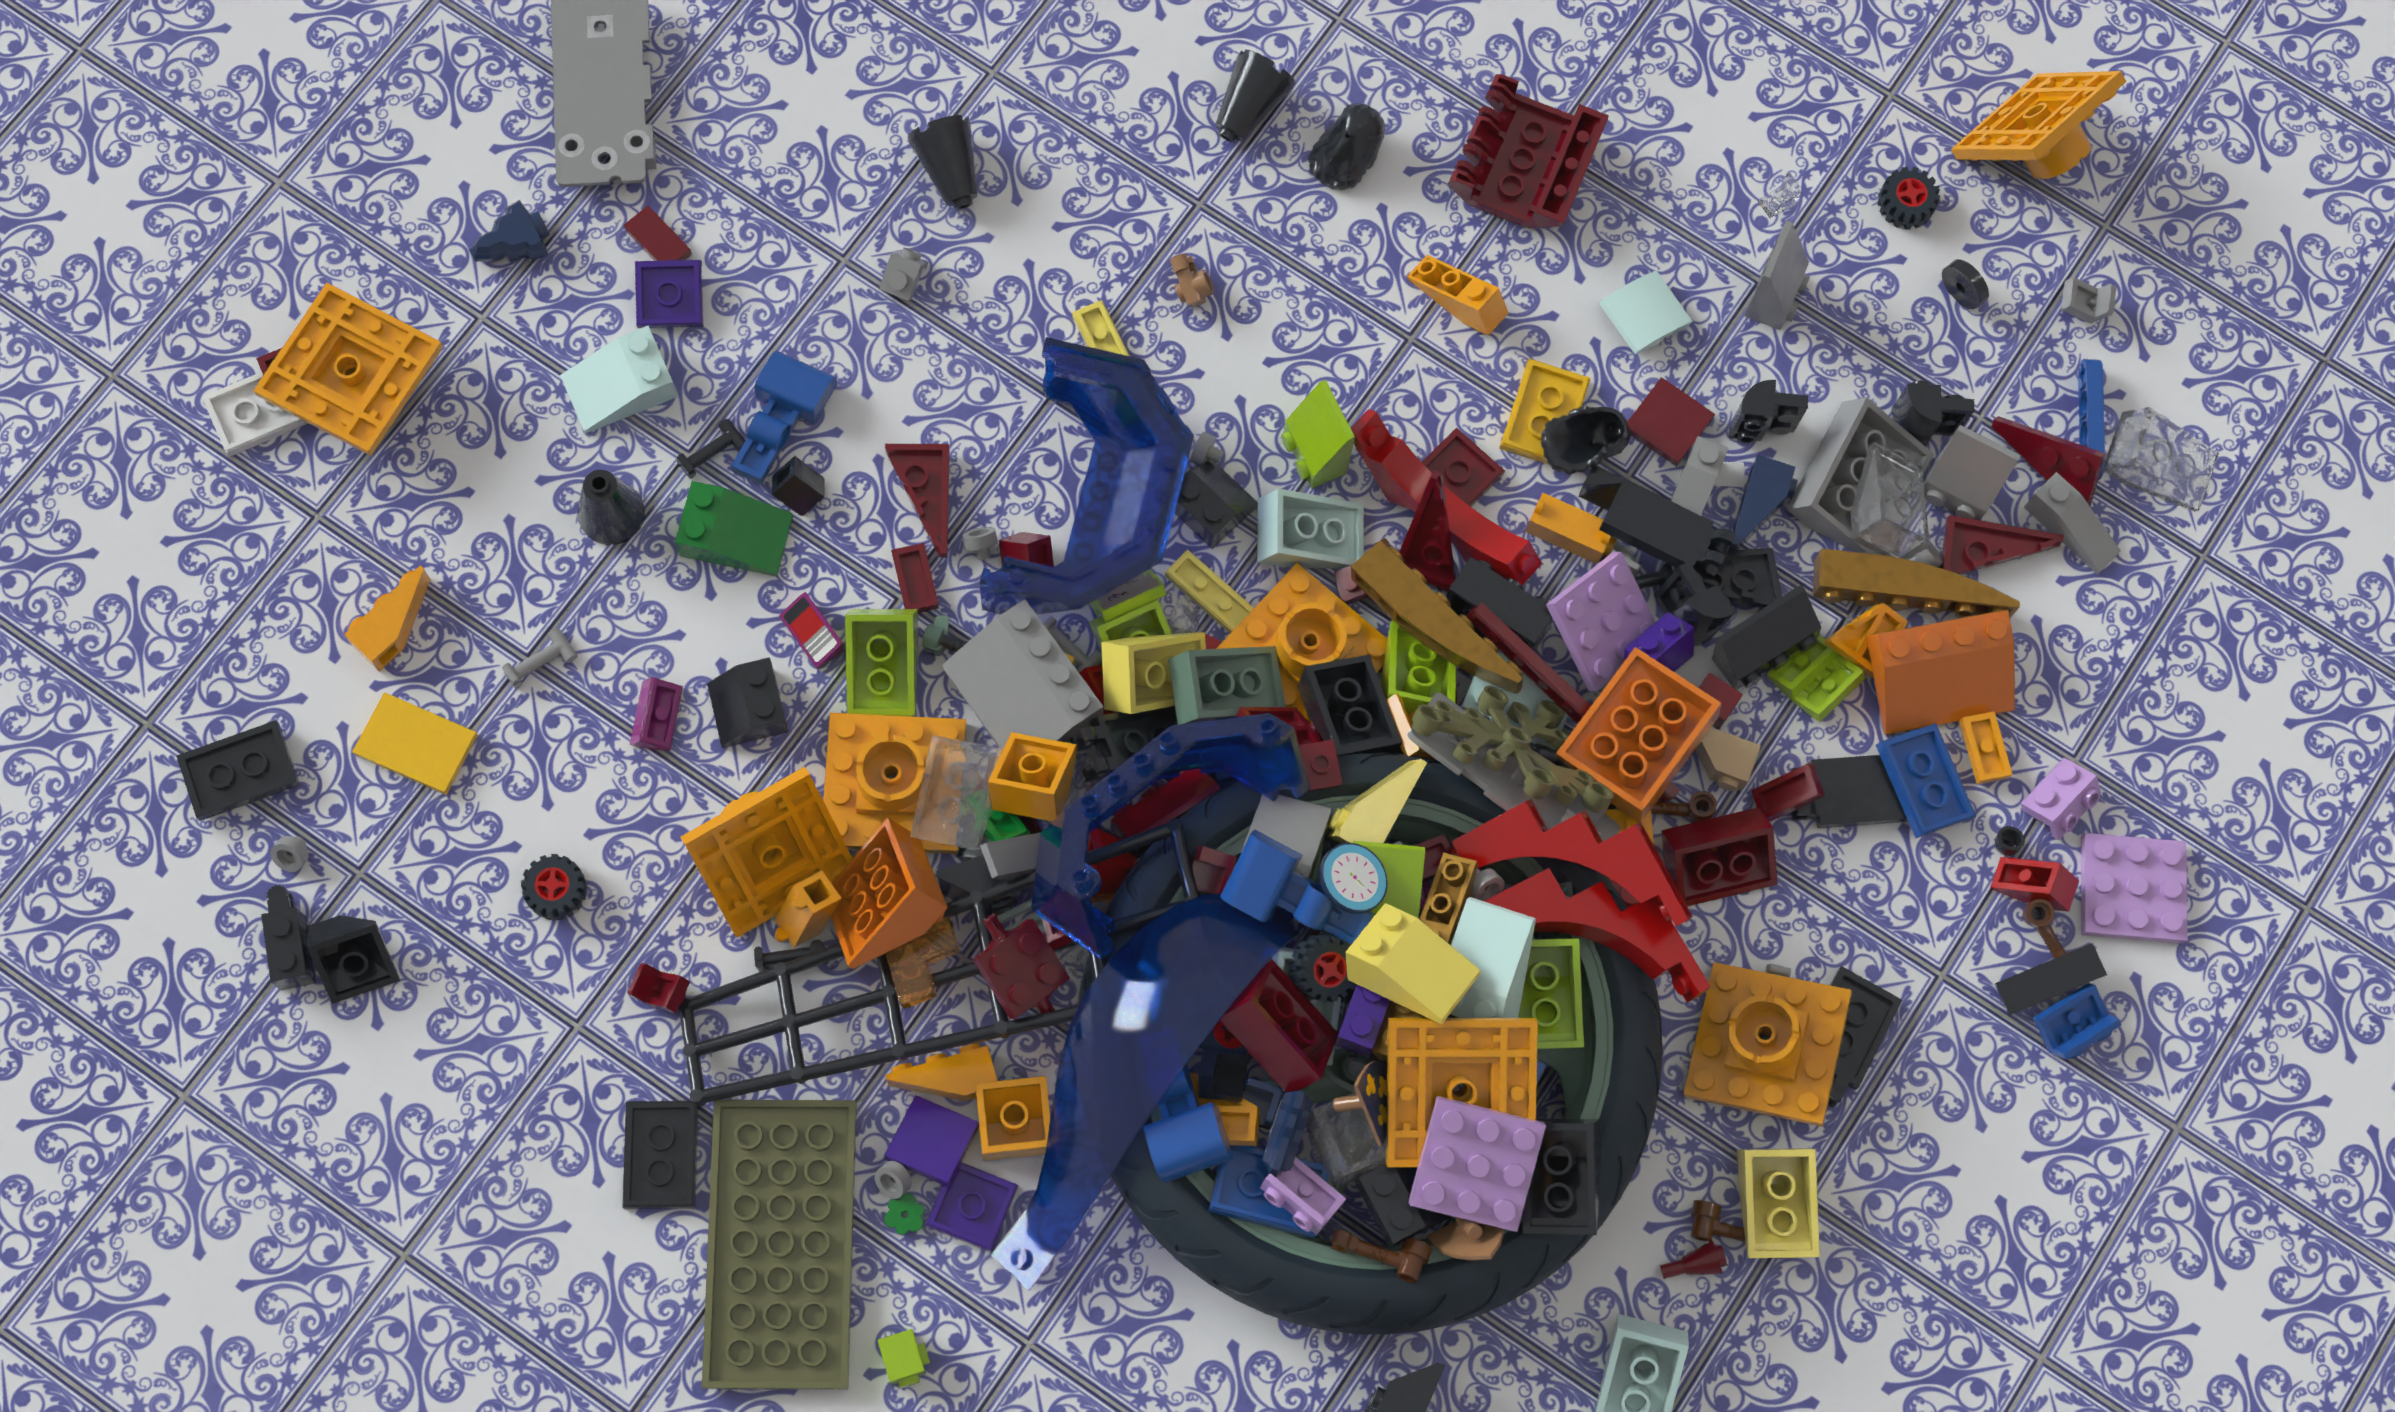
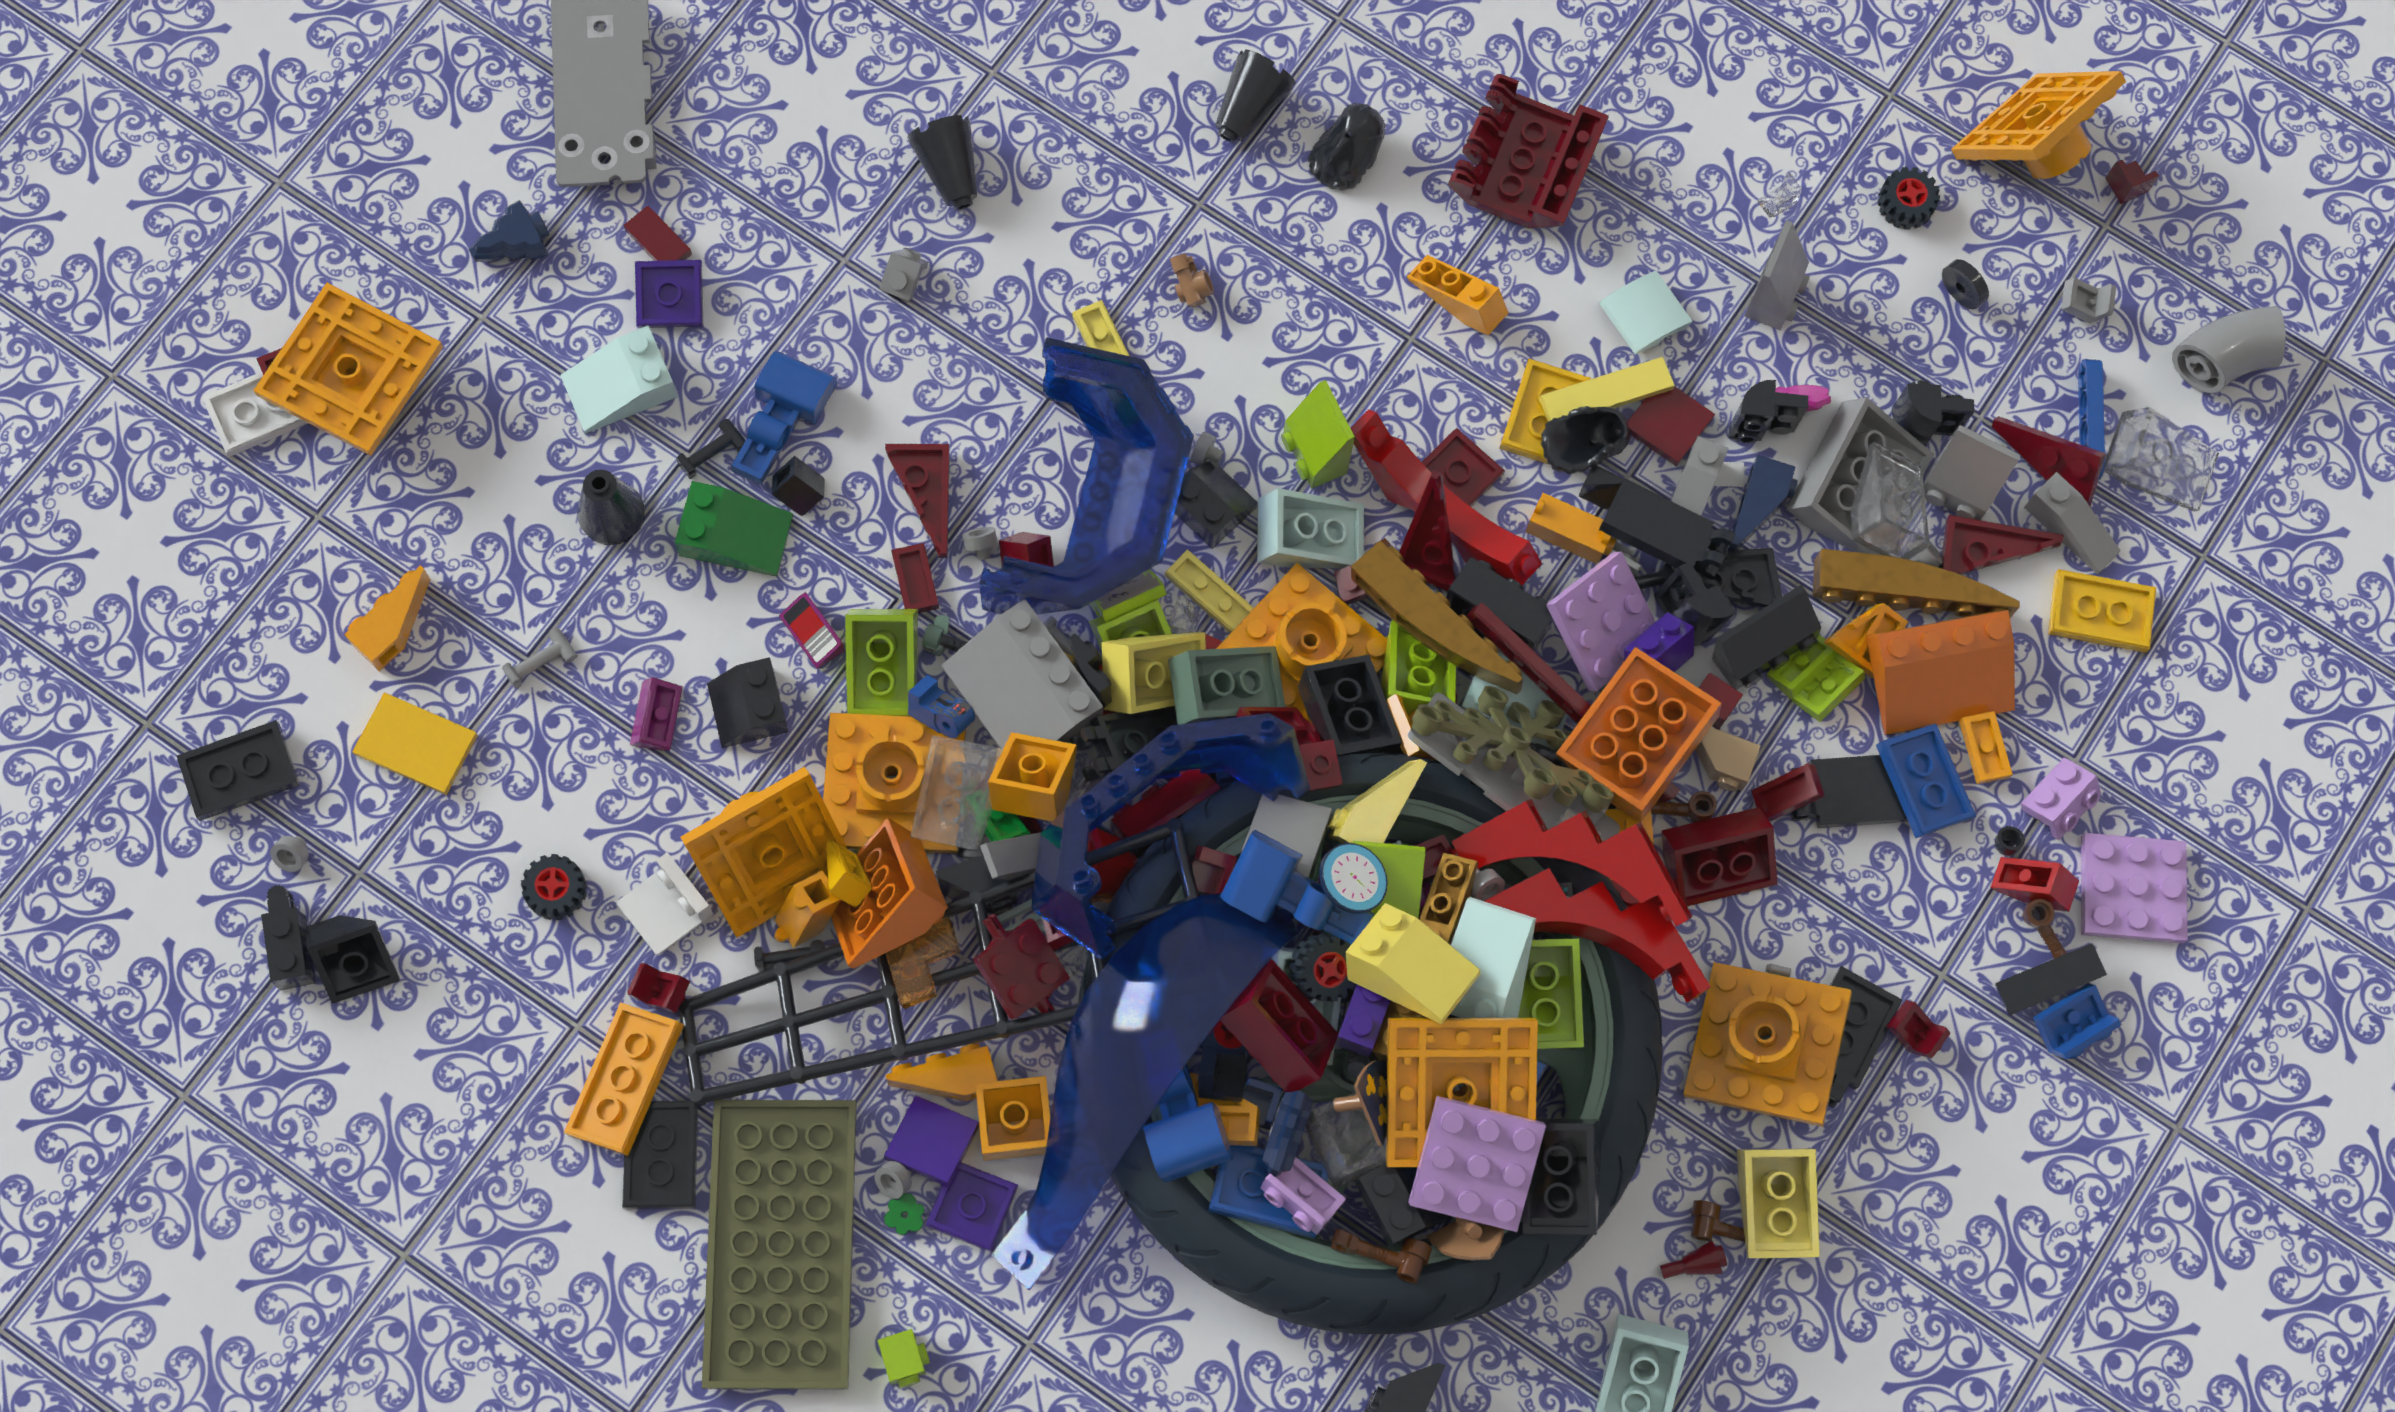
none -> light orange tile [564,1002,684,1156]
none -> white bracket [617,852,714,956]
none -> yellow slope [826,840,872,907]
none -> blue leg [908,674,975,738]
none -> black slope [1070,633,1112,708]
none -> light yellow tile [1539,357,1675,421]
none -> dark pink piece [1775,385,1831,411]
none -> dark red bracket [1887,1000,1950,1058]
none -> yellow tile [2048,569,2156,653]
none -> dark red panel [2105,160,2159,204]
none -> light grey brick [2172,306,2286,393]

